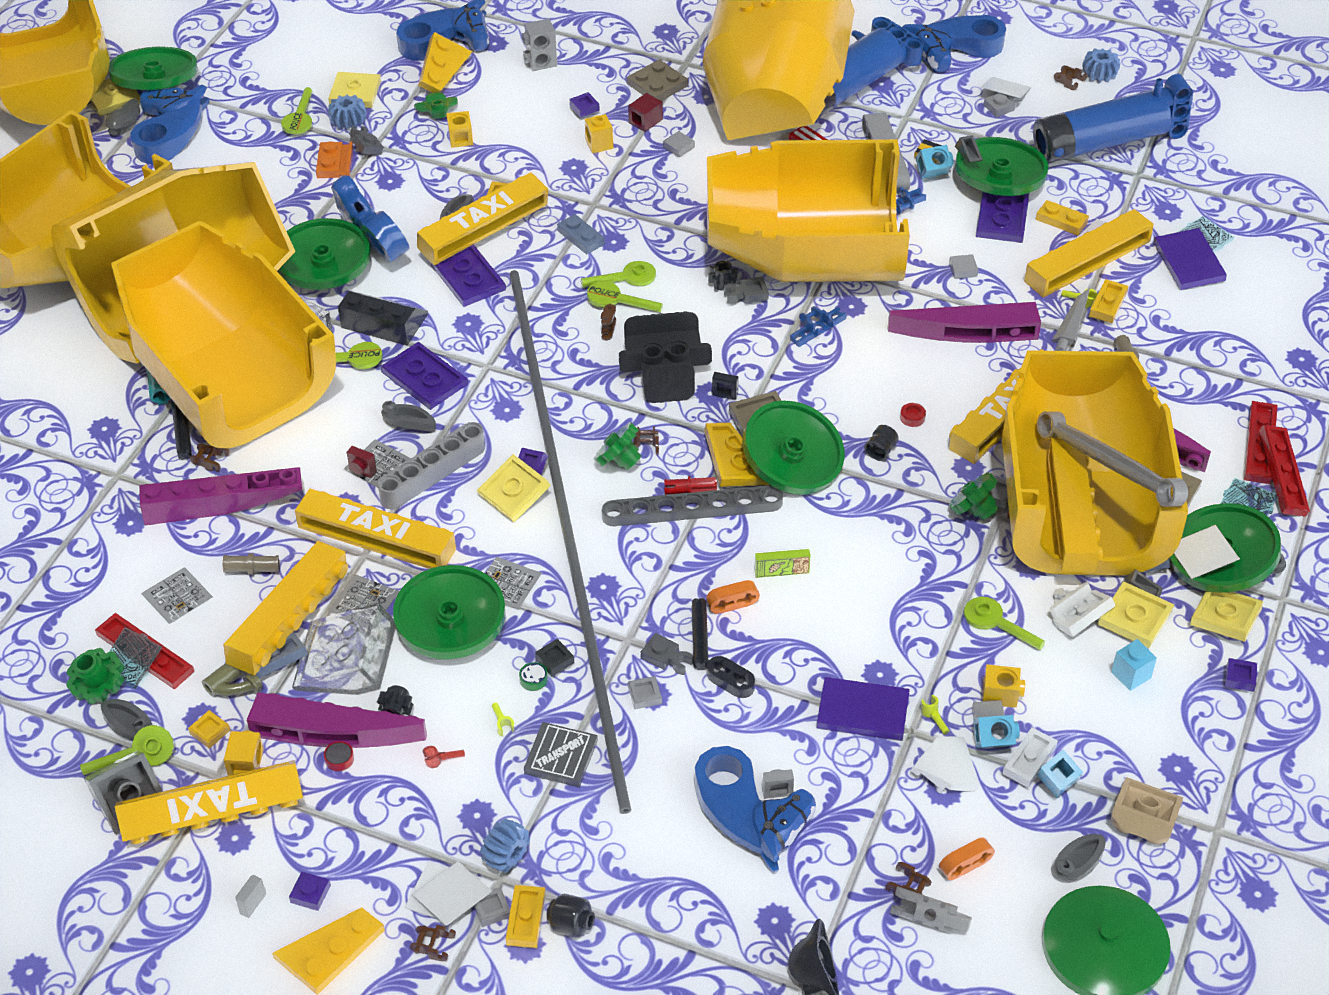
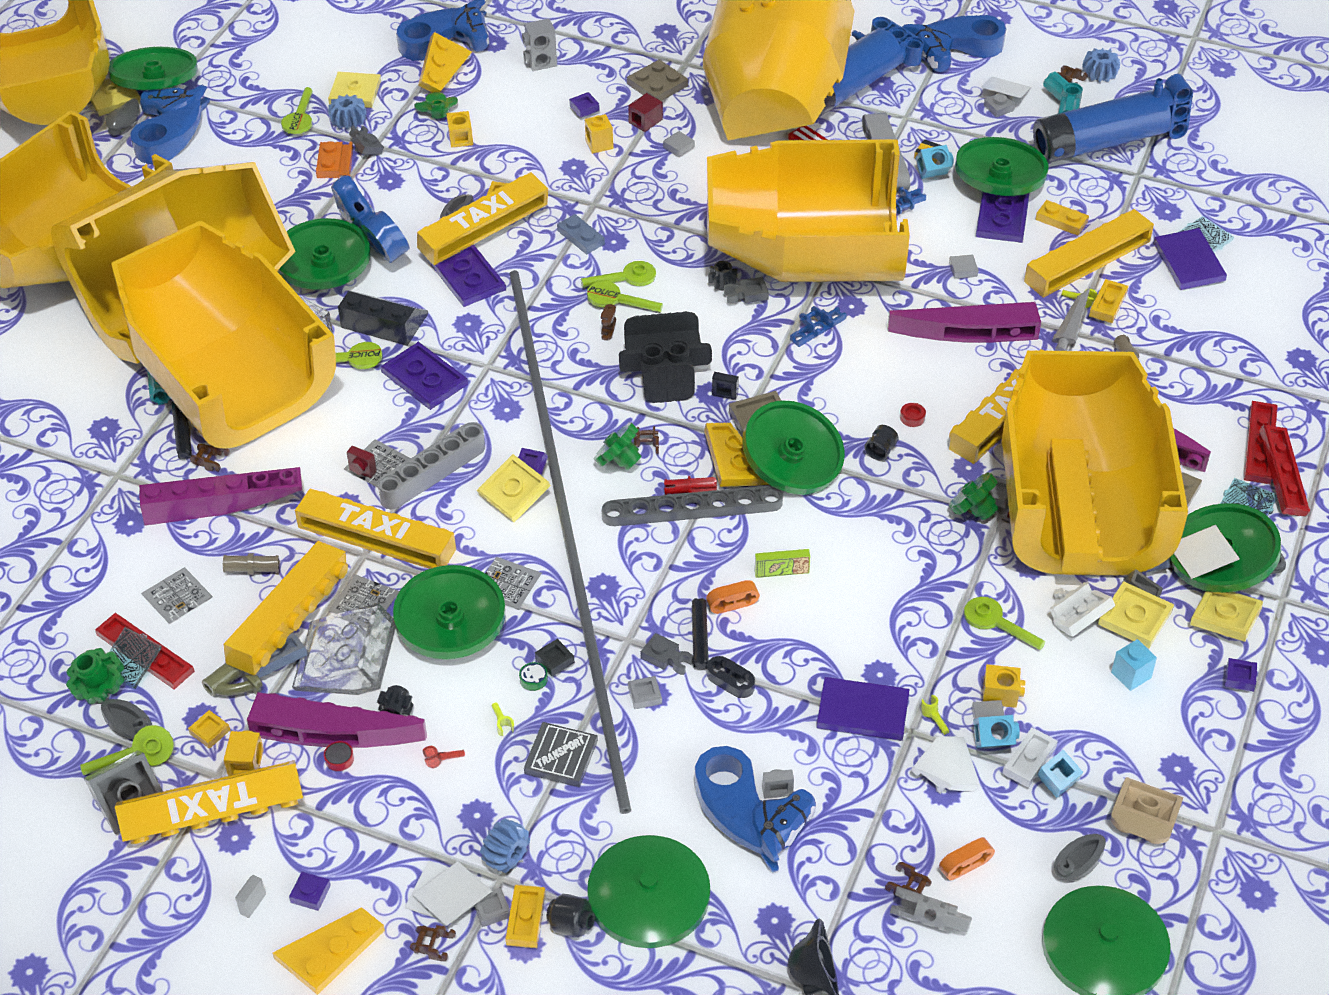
dark grey arm [381,400,436,432] -> none
dark grey piece [954,135,983,163] -> none
light grey piece [1037,411,1188,507] -> none
none -> green dish [587,835,710,948]
none -> teal piece [1043,71,1083,113]

